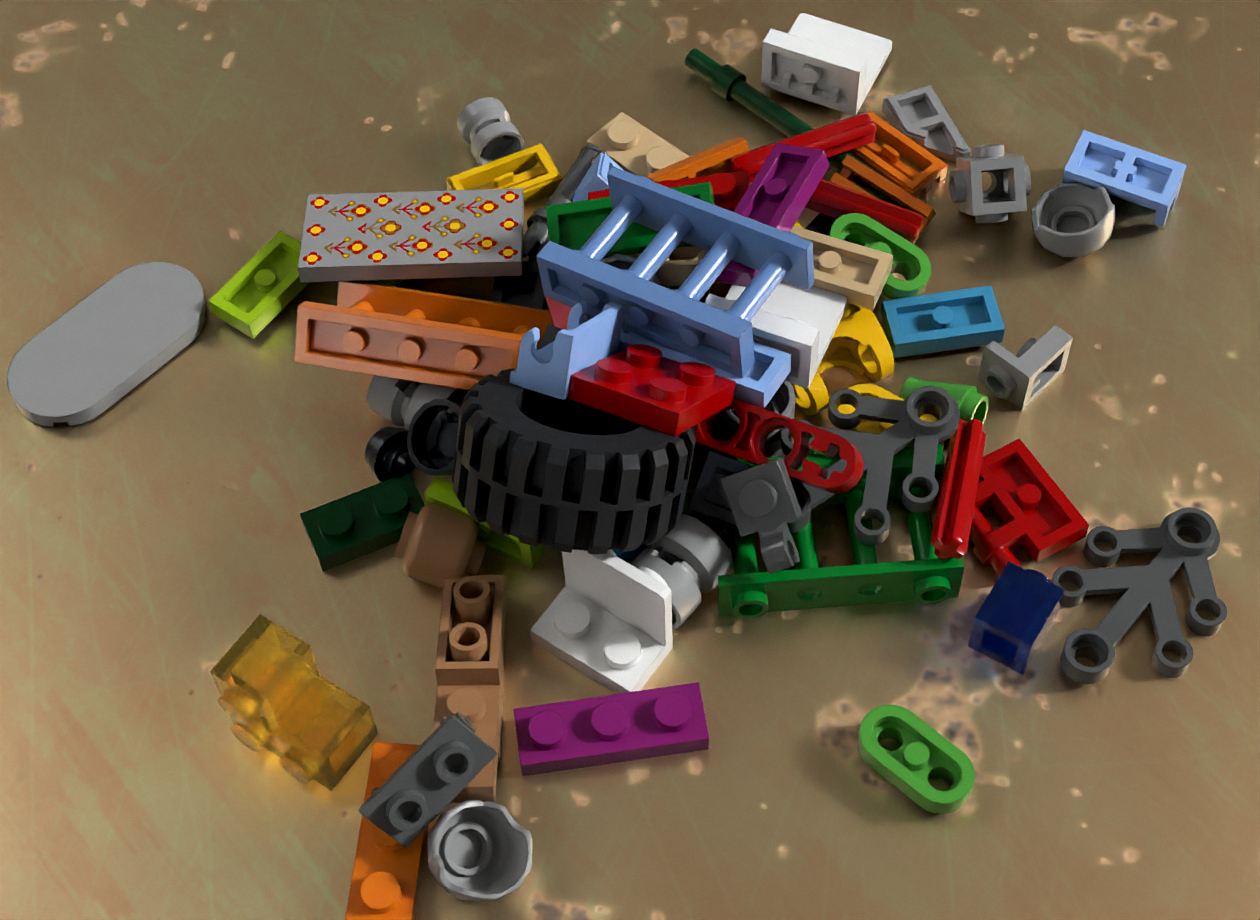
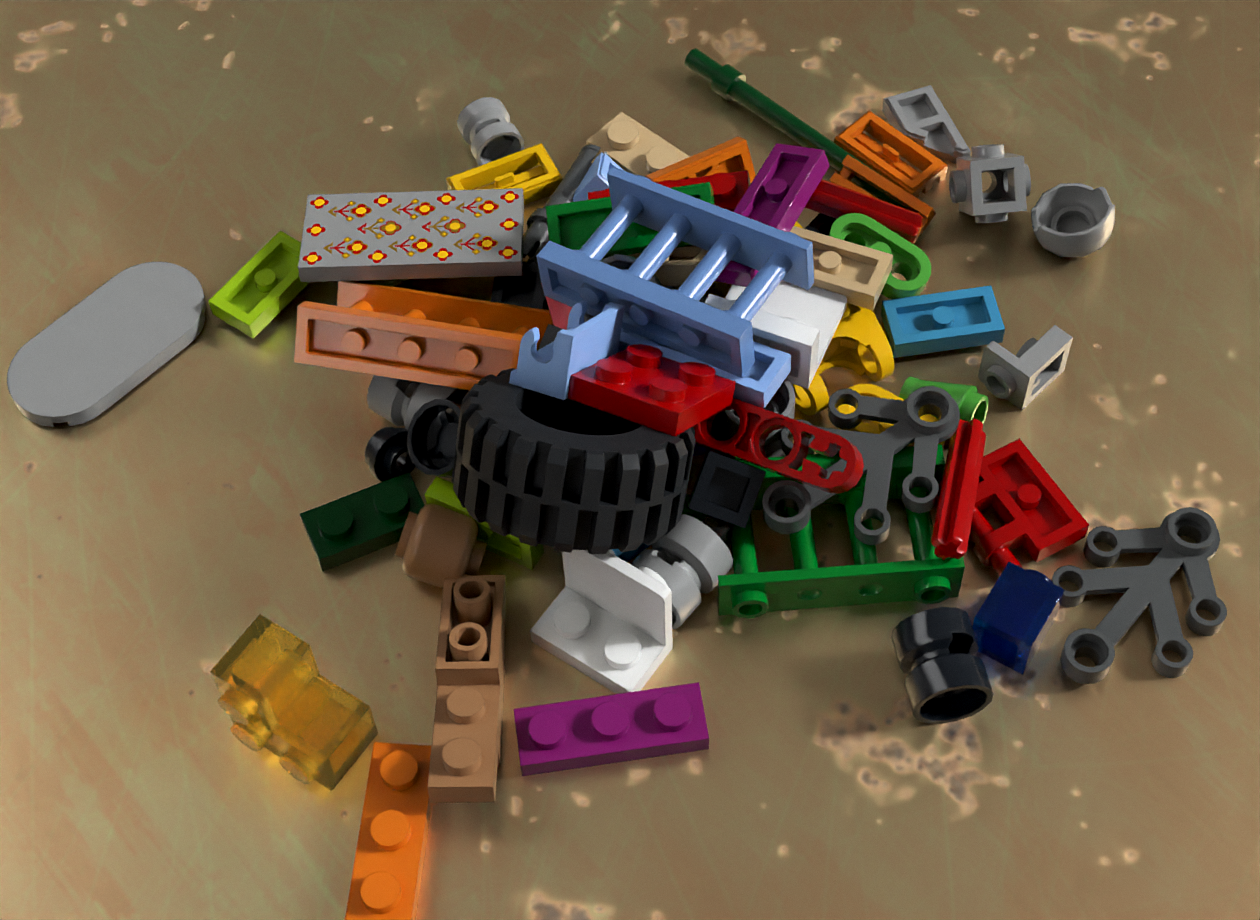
dark grey hinge [358,712,497,848] -> none
light grey hair [427,800,533,902] -> none
dark grey plate [721,457,803,574] -> none
red axle [730,113,877,183] -> none
white bracket [761,13,892,116] -> none
bright green plate [858,705,975,814] -> none
light blue hinge [1063,130,1187,227] -> none
none -> black wheel [891,607,994,724]

